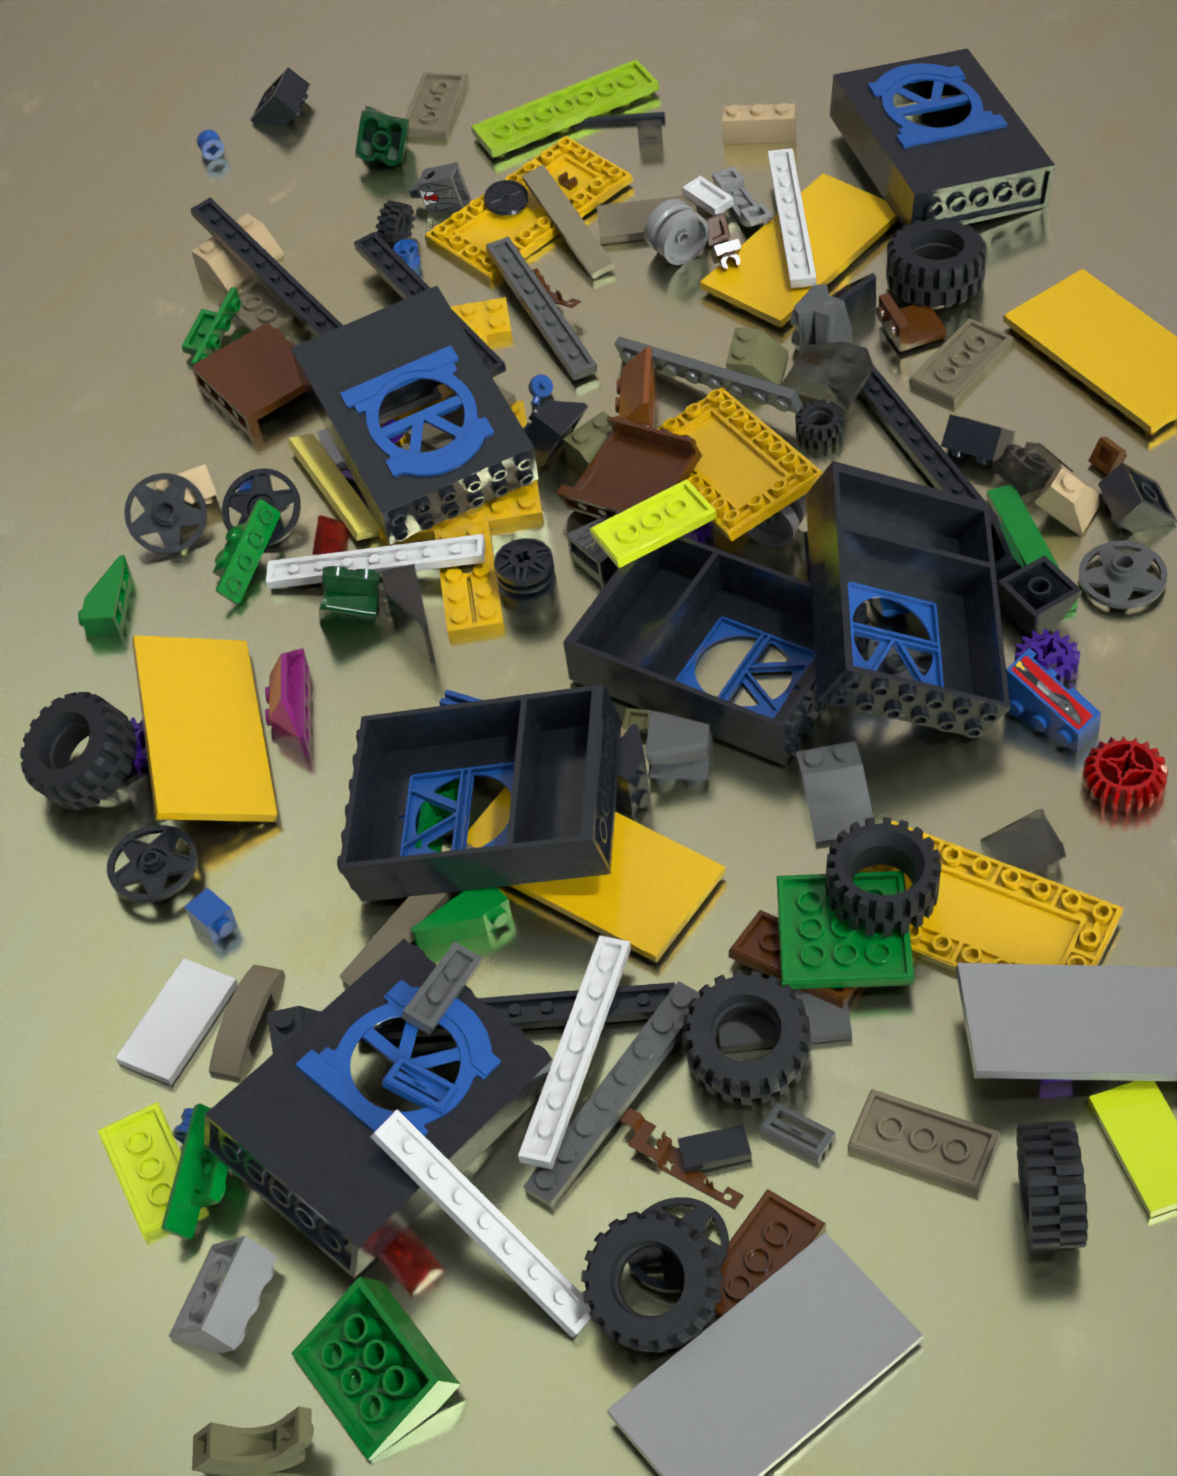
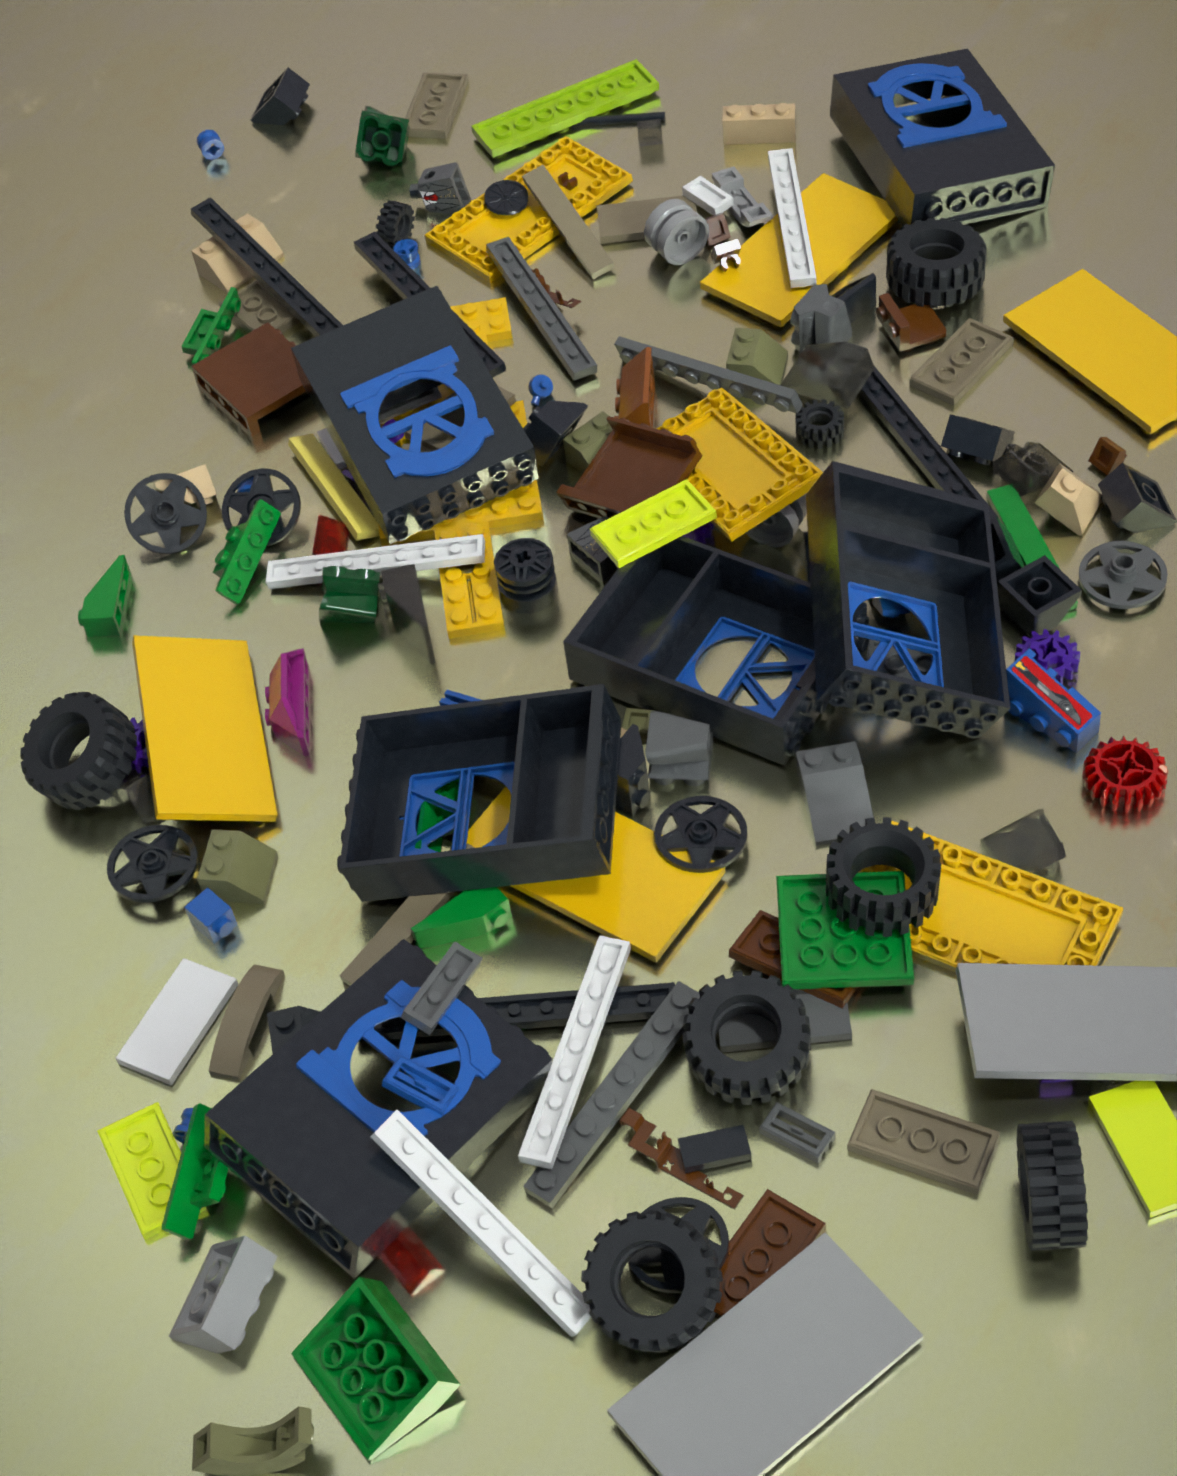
none -> olive slope [197,830,278,904]
none -> black wheel [654,796,748,873]

